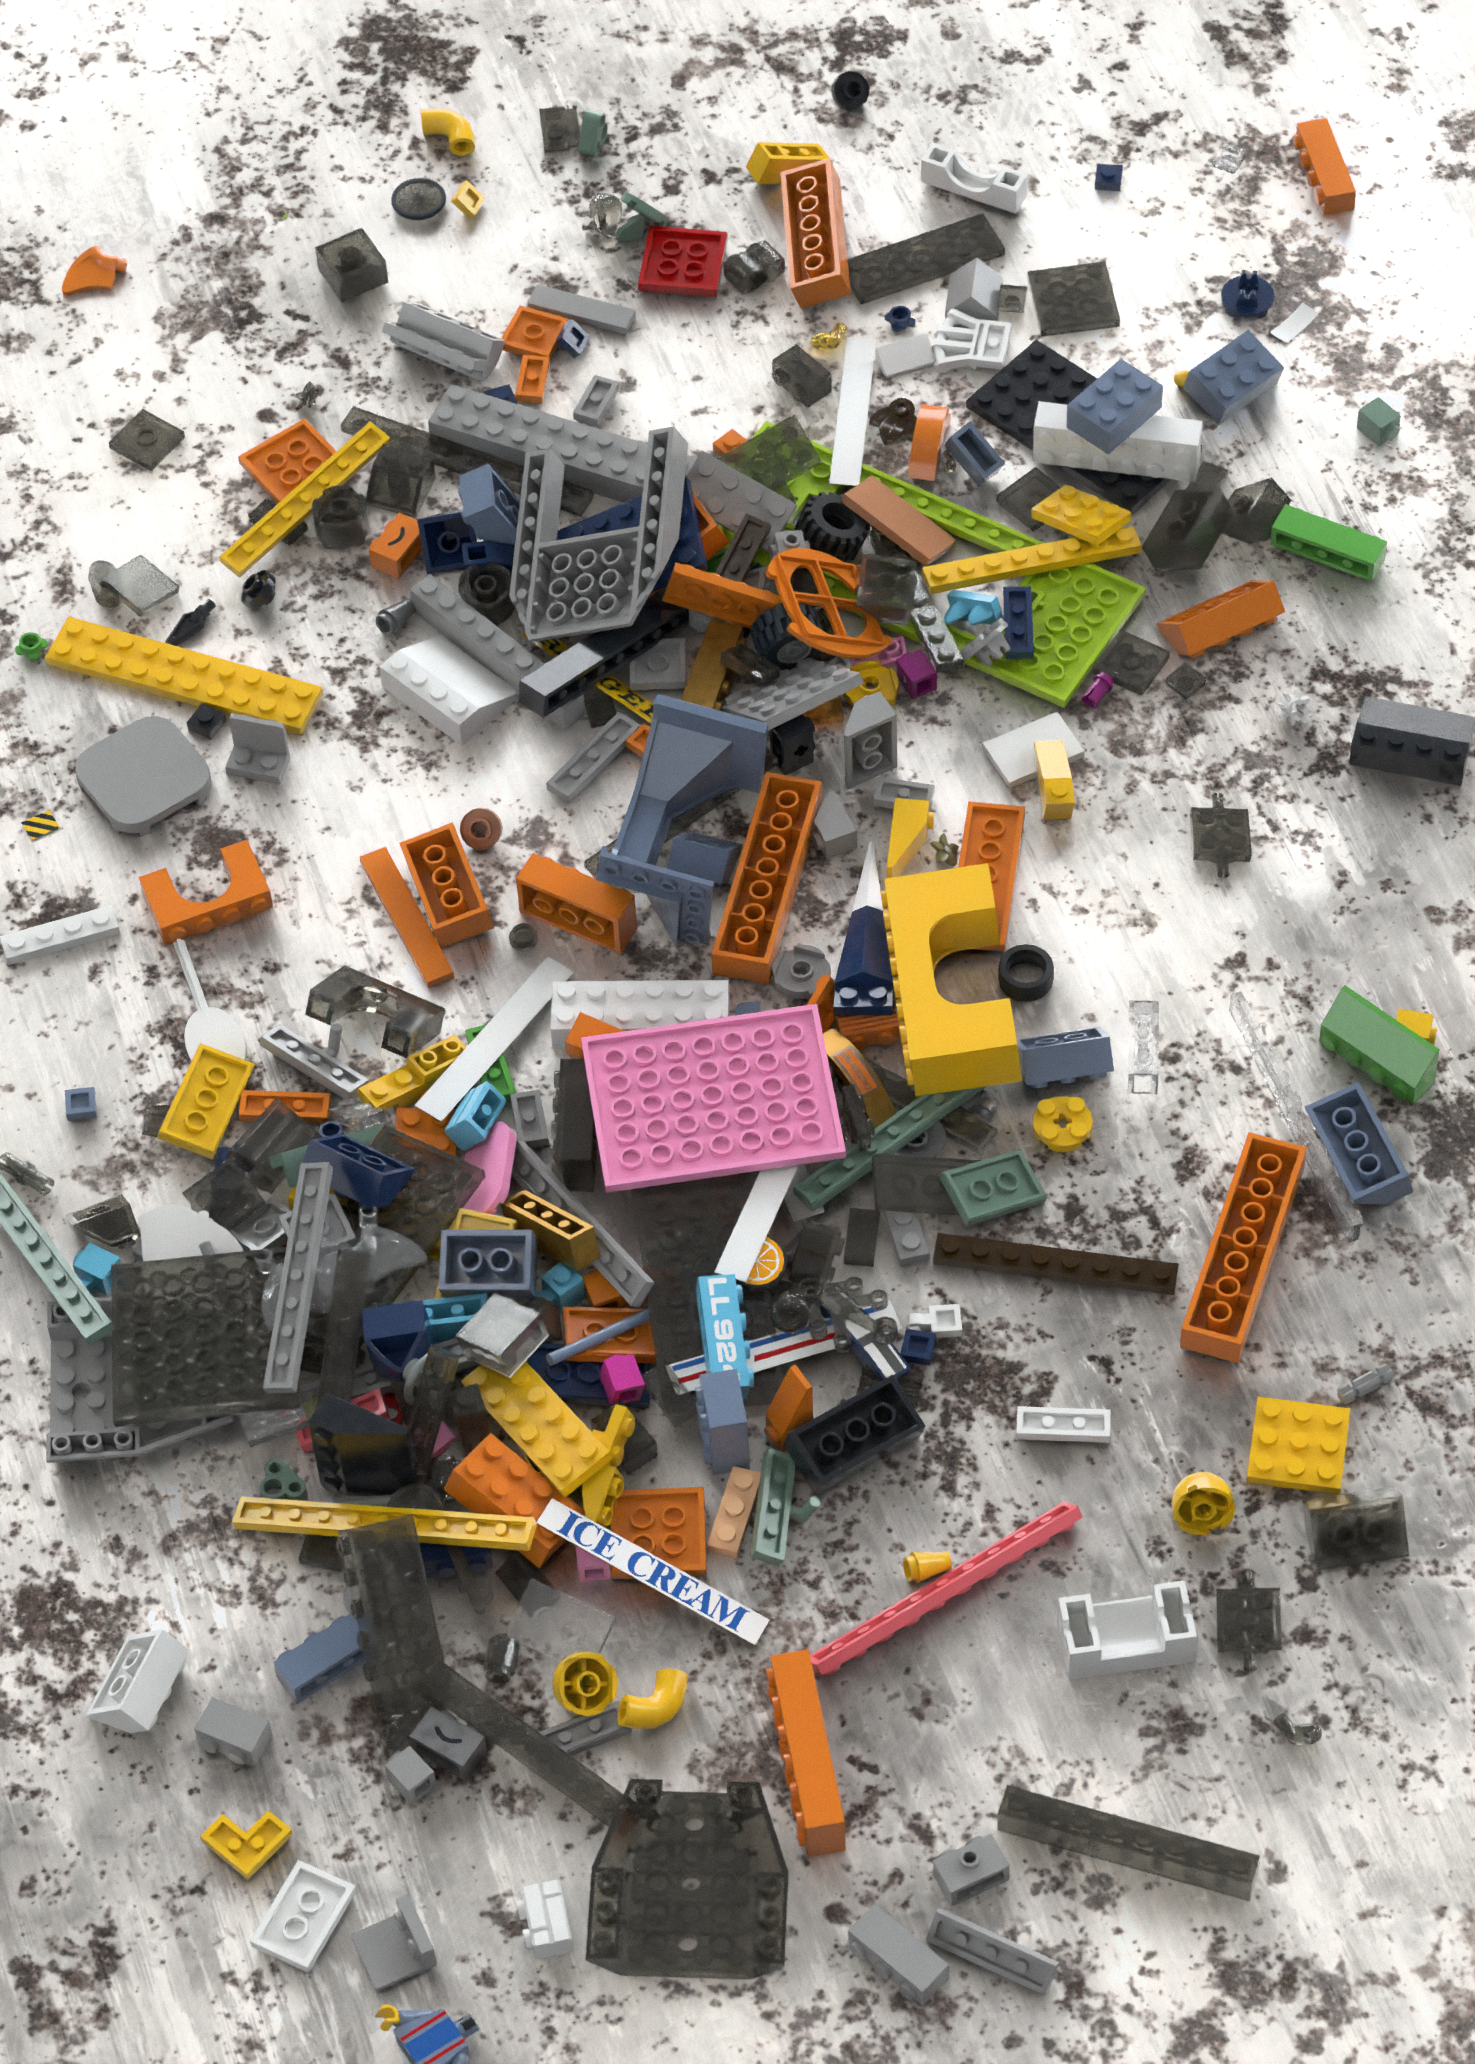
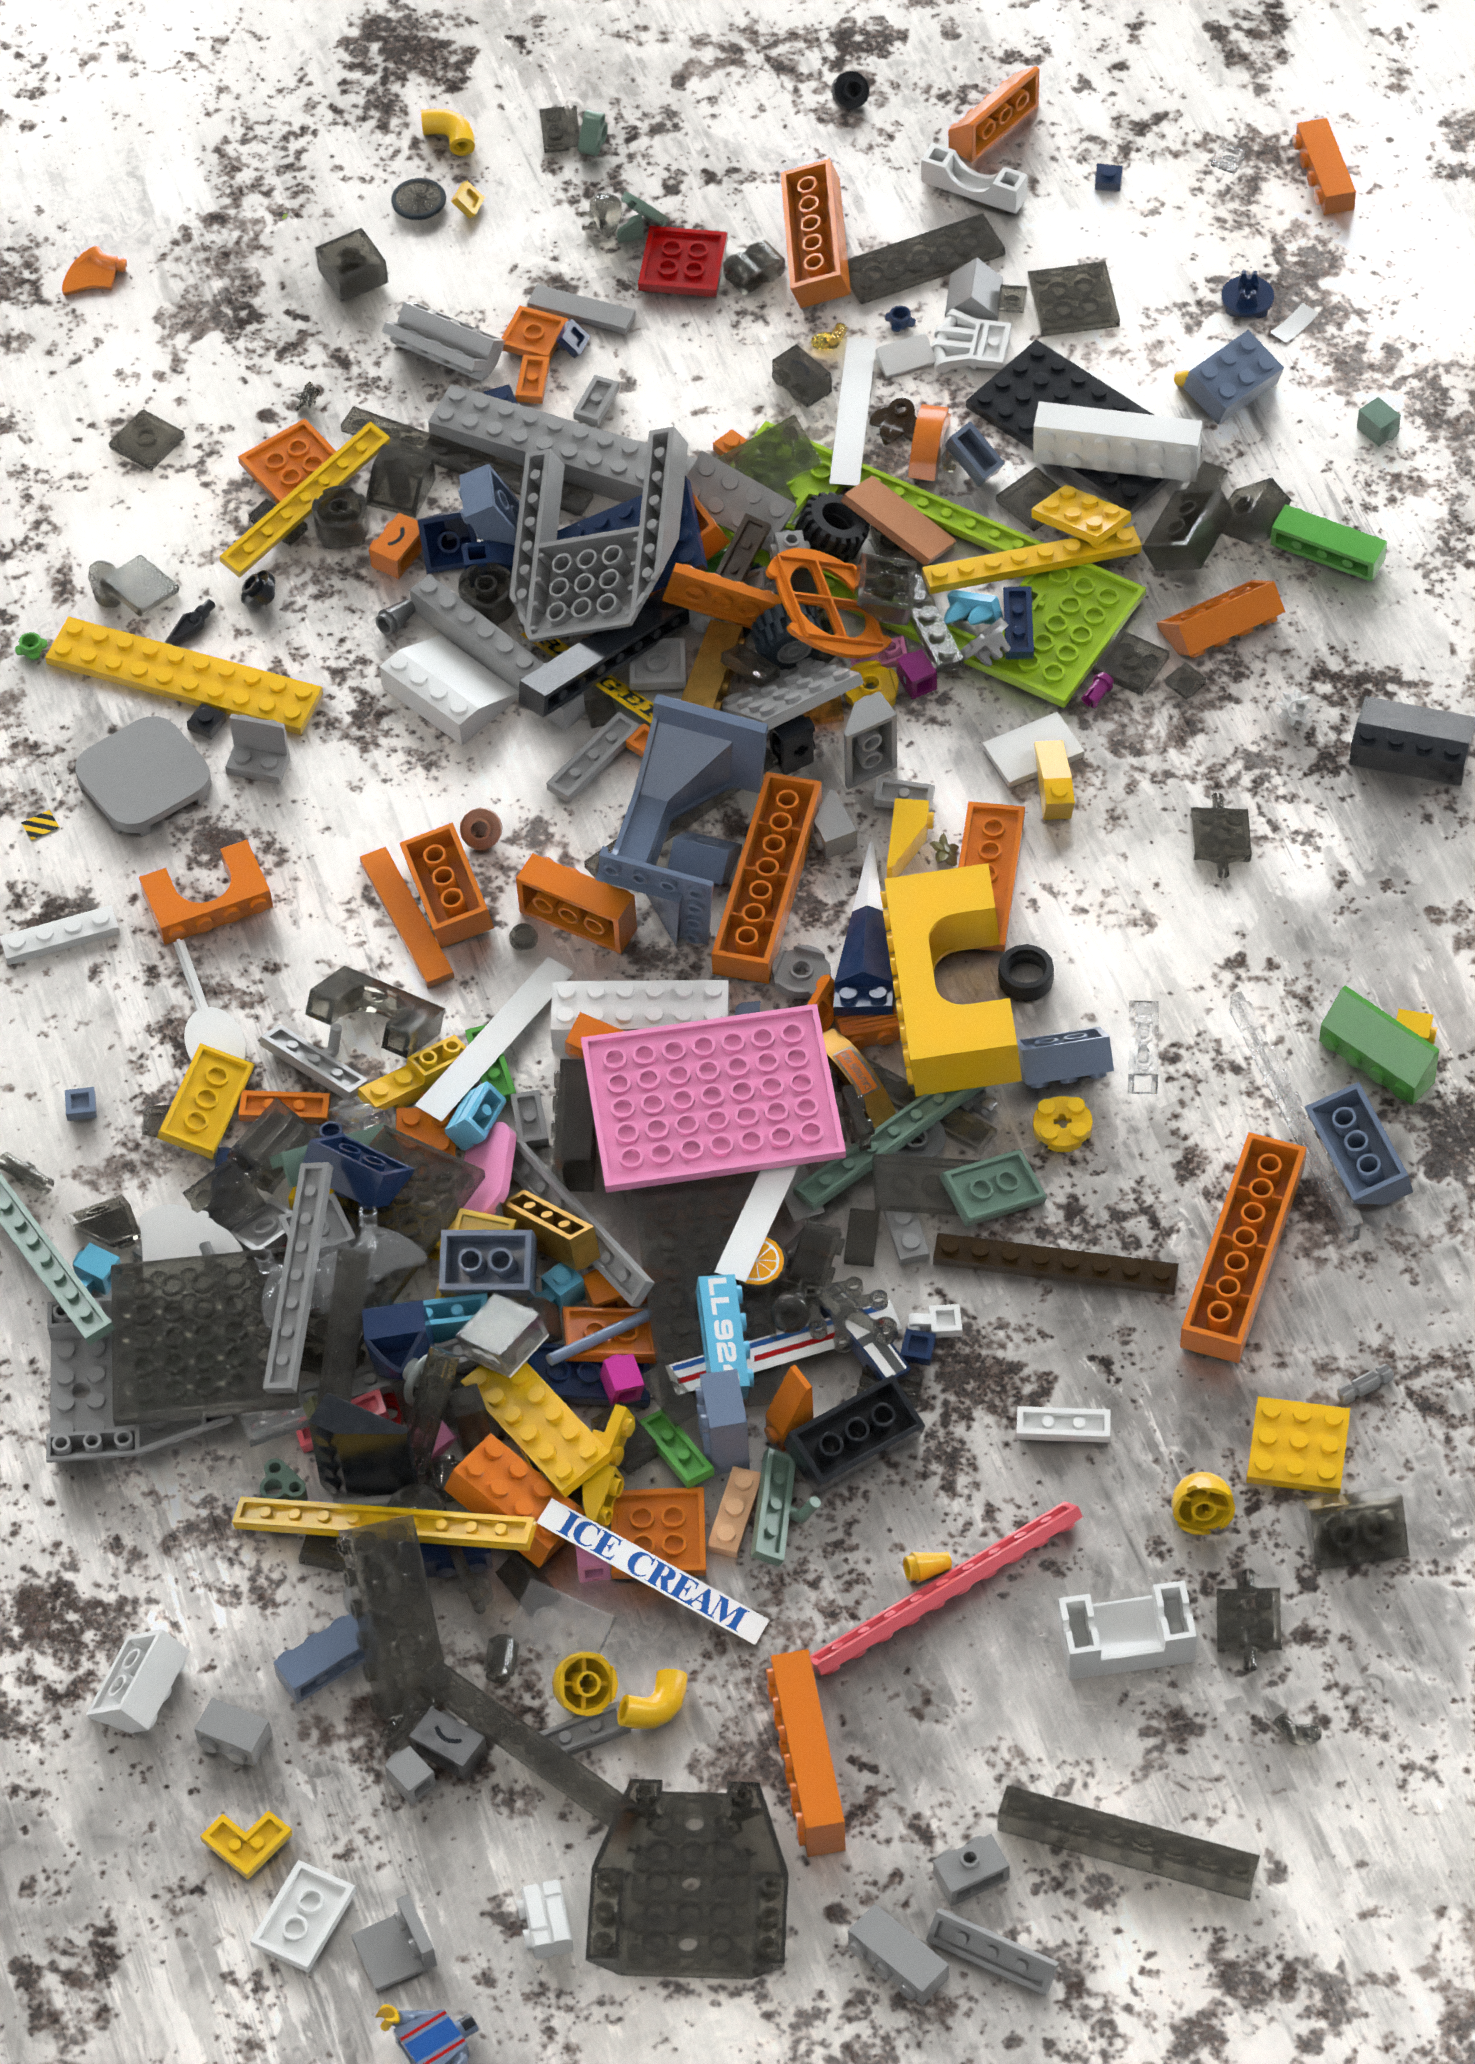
yellow slope [746,142,829,185] -> none
sand blue brick [1066,359,1163,455] -> none
none -> bright green plate [638,1408,714,1489]
none -> orange slope [948,66,1040,163]

